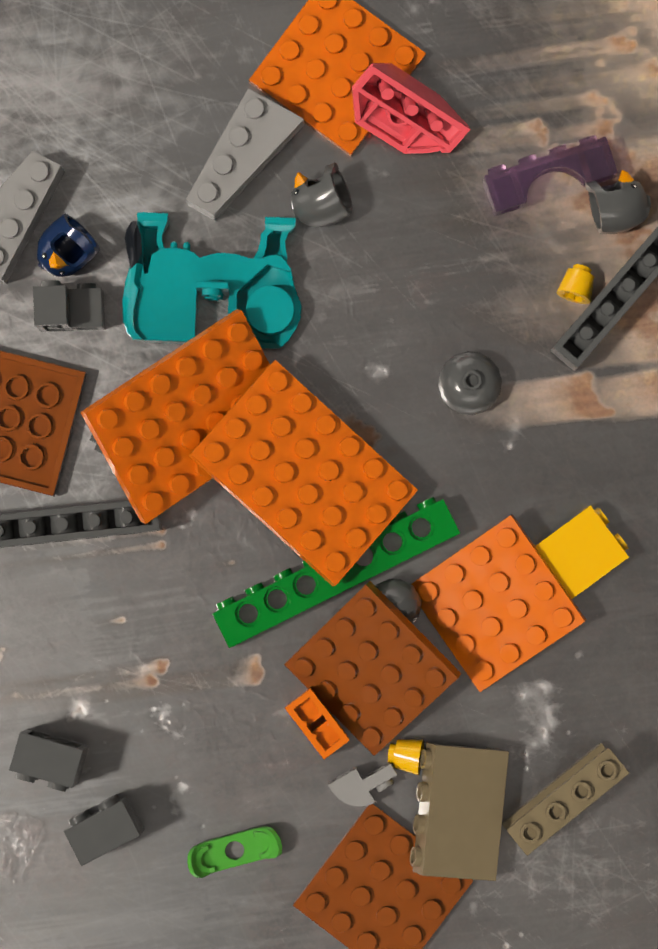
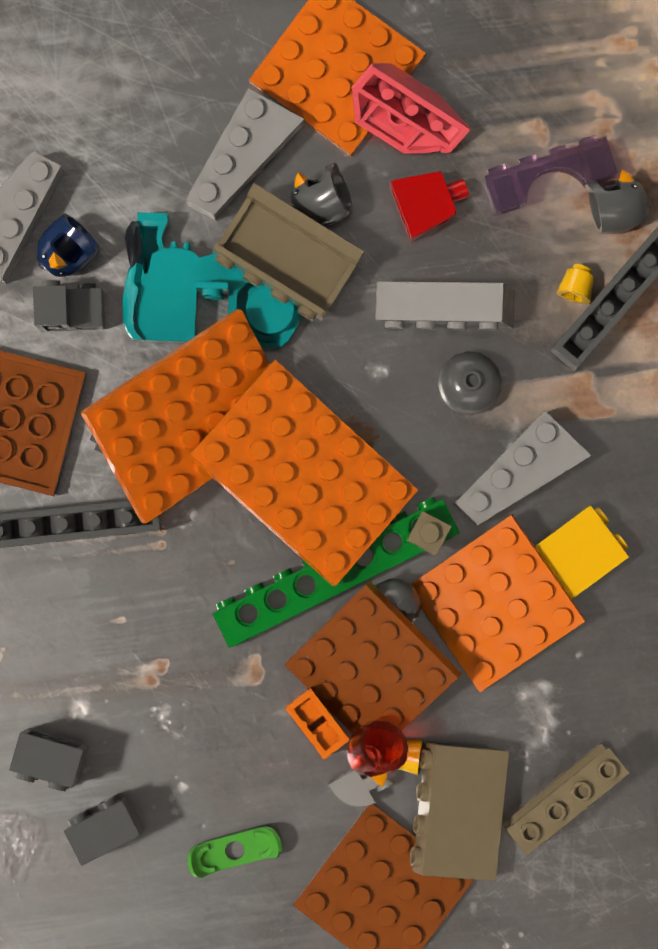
none -> dark tan panel [213,183,364,321]
none -> clear red piece [347,721,408,787]
none -> light grey wedge [375,281,515,331]
none -> red torso [390,171,470,242]
none -> dark tan brick [406,511,451,556]
none -> light grey wedge [454,411,591,526]

